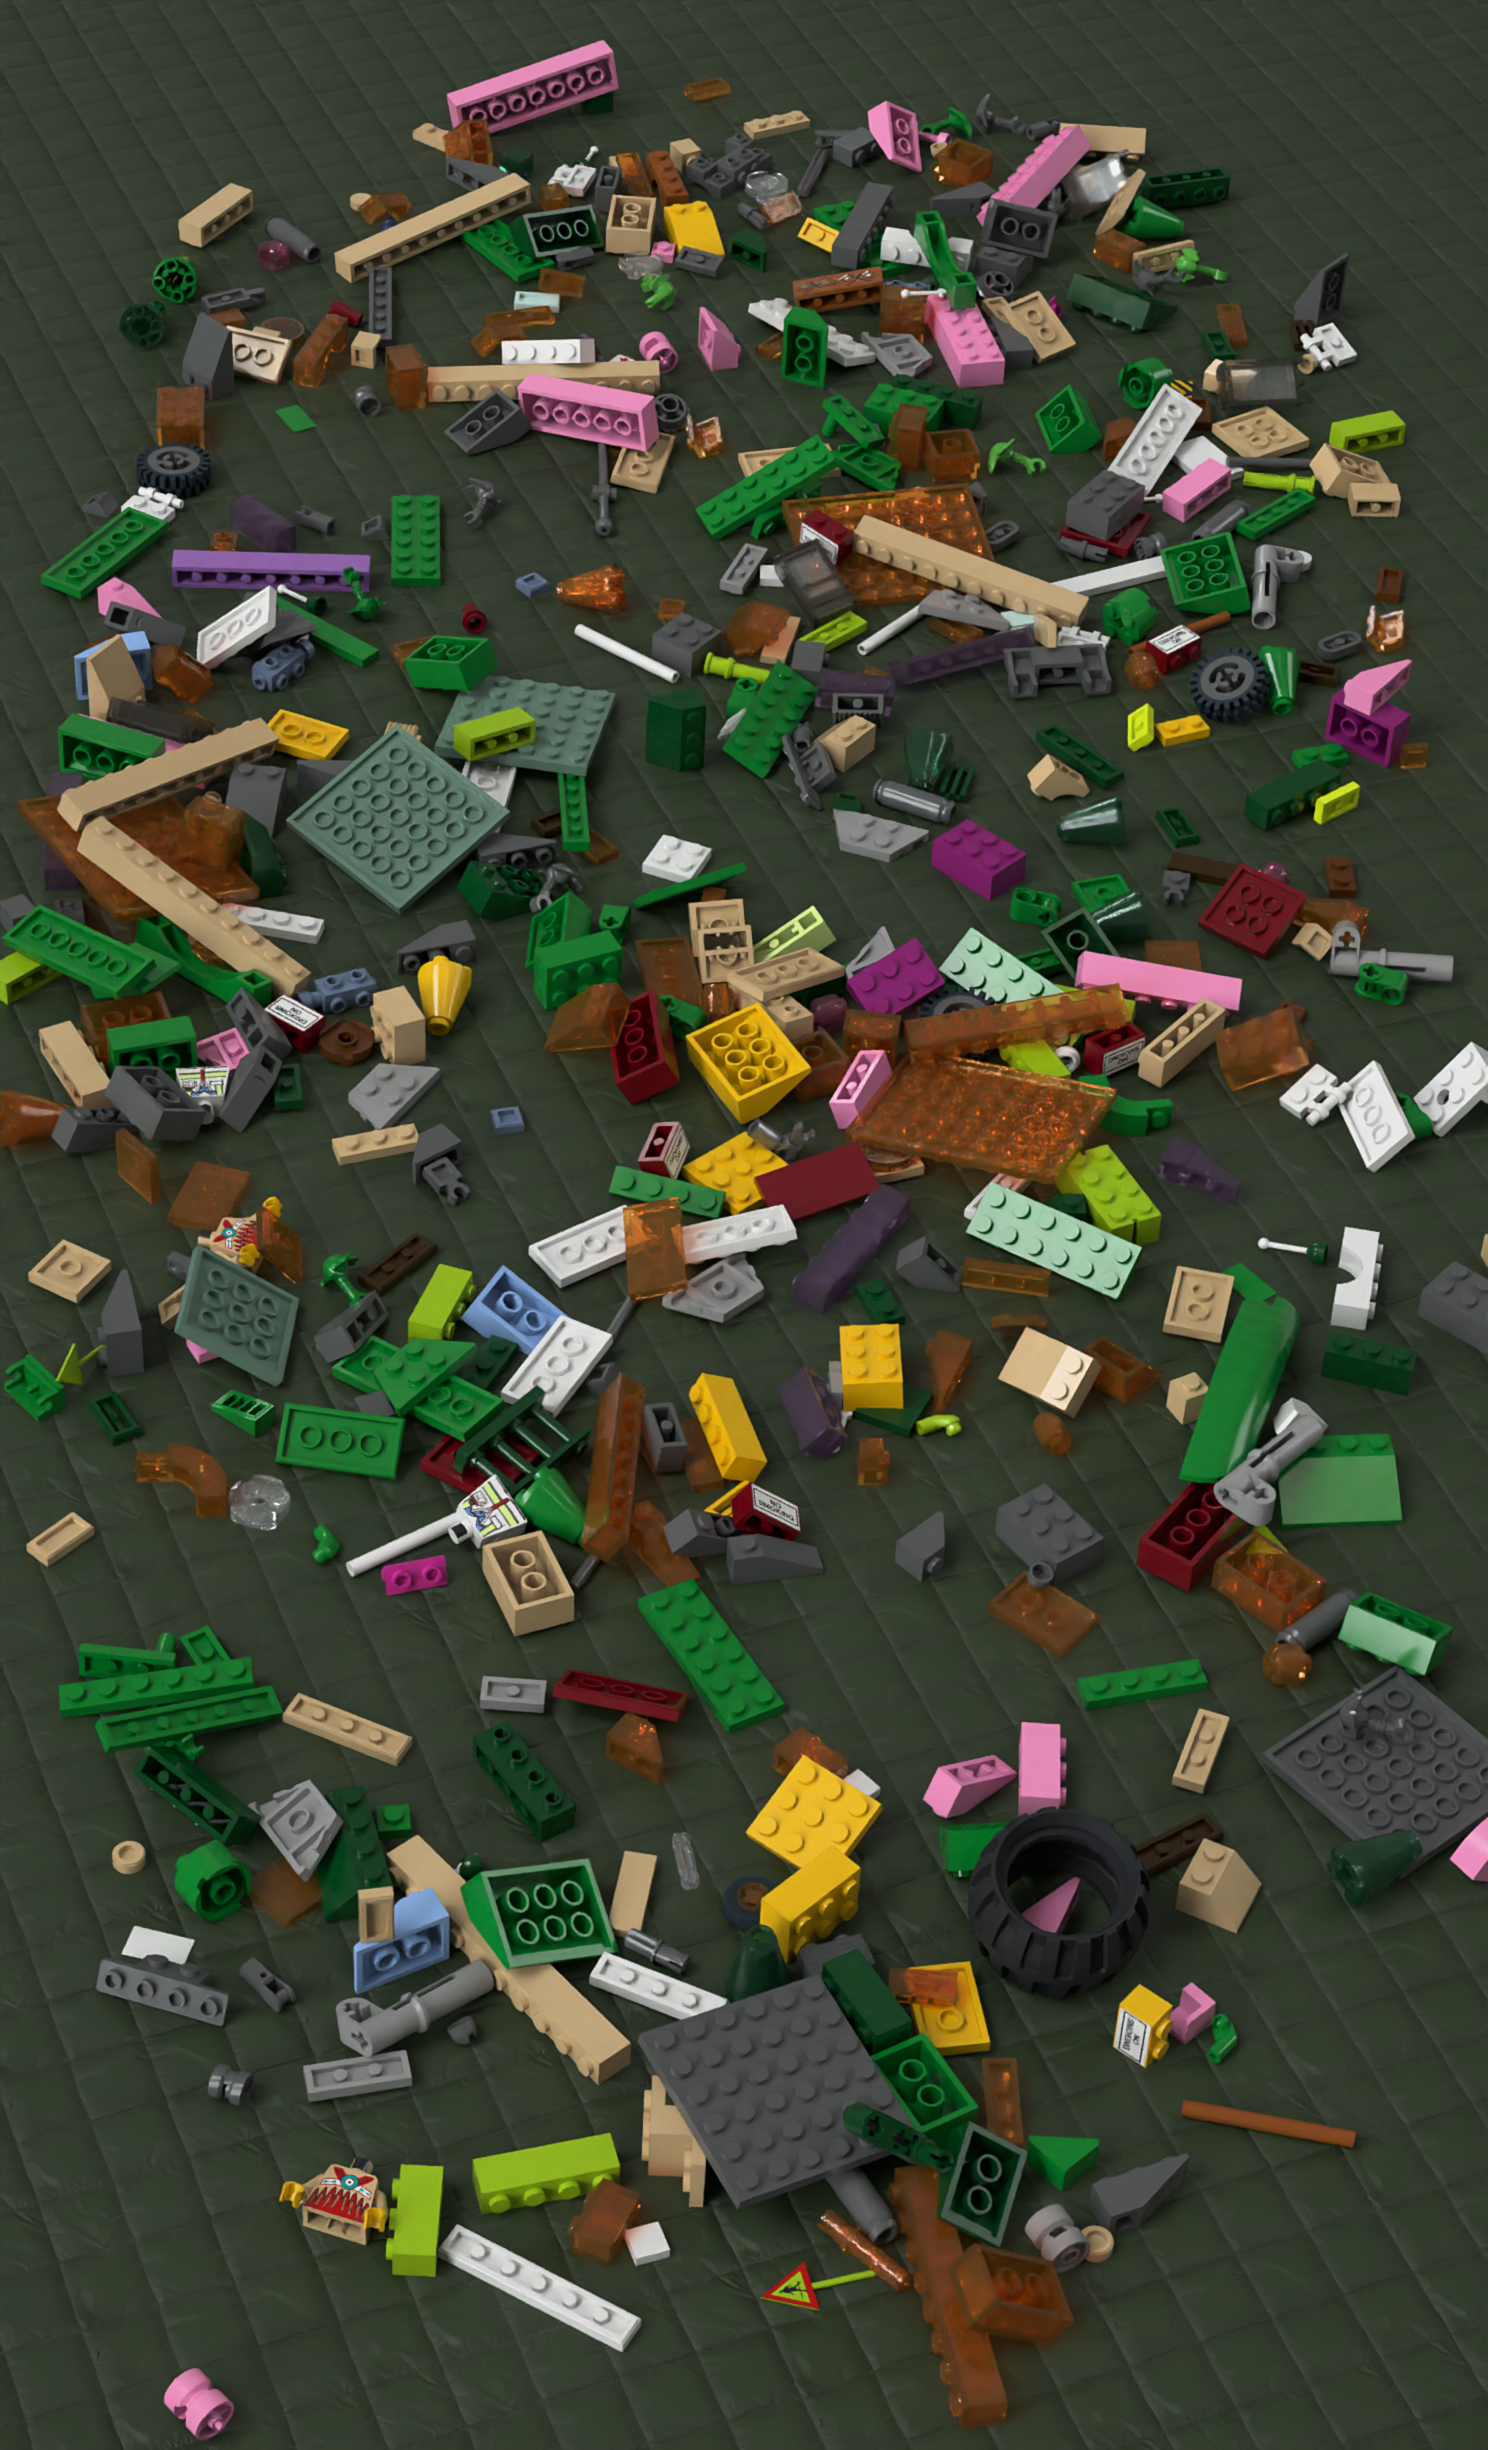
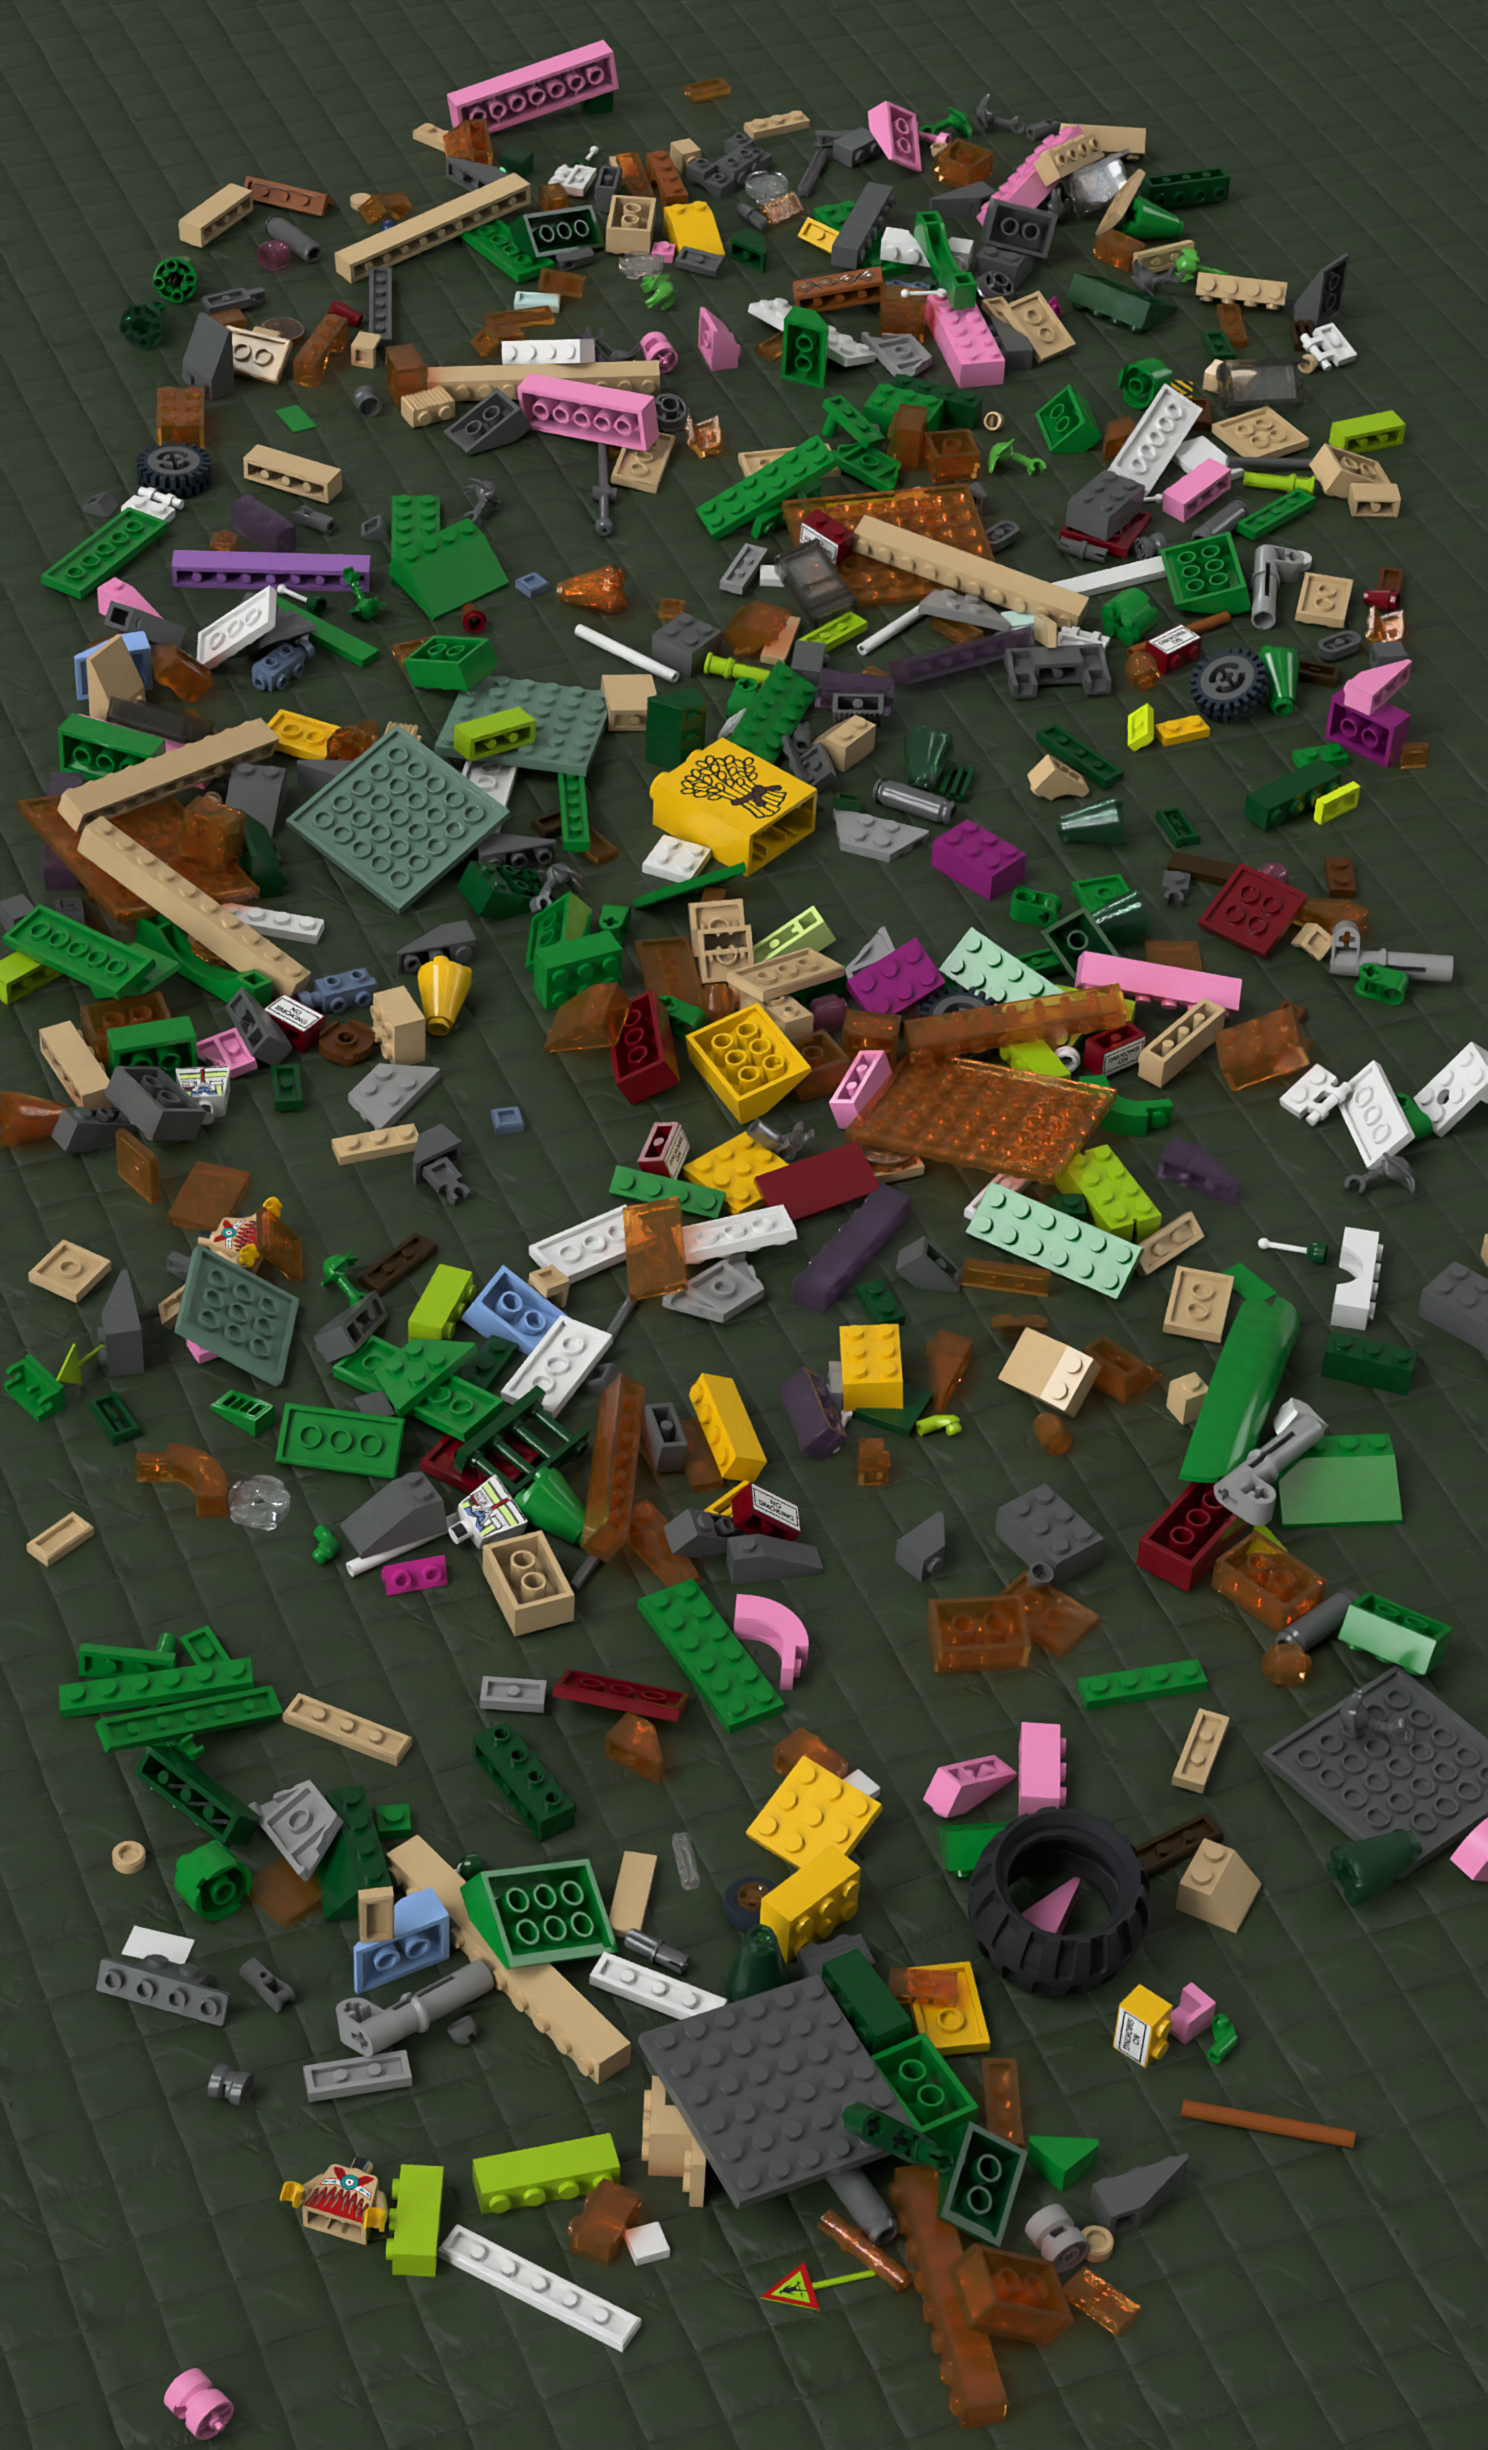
dark grey slope [219,1045,282,1133] -> none
none -> tan brick [243,444,342,504]
none -> dark orange fence [244,176,335,218]
none -> clear orange cone [326,720,380,761]
none -> dark grey slope [340,1471,448,1559]
none -> green slope [388,518,509,621]
none -> tan brick [401,386,455,429]
none -> tan panel [528,1264,571,1308]
none -> dark grey piece [585,326,641,362]
none -> tan panel [600,674,657,731]
none -> yellow brick [649,737,817,877]
none -> bright pink arch [734,1594,809,1690]
none -> clear orange brick [925,1594,1032,1673]
none -> tan hinge [984,412,1004,431]
none -> tan brick [1033,133,1105,187]
none -> clear orange plate [1061,2266,1141,2337]
none -> tan plate [1136,1211,1204,1277]
none -> tan brick [1195,272,1287,310]
none -> tan plate [1295,572,1353,628]
none -> dark grey piece [1344,1152,1416,1196]
none -> dark red cone [1363,589,1401,613]
none -> dark grey brick [1369,641,1409,669]

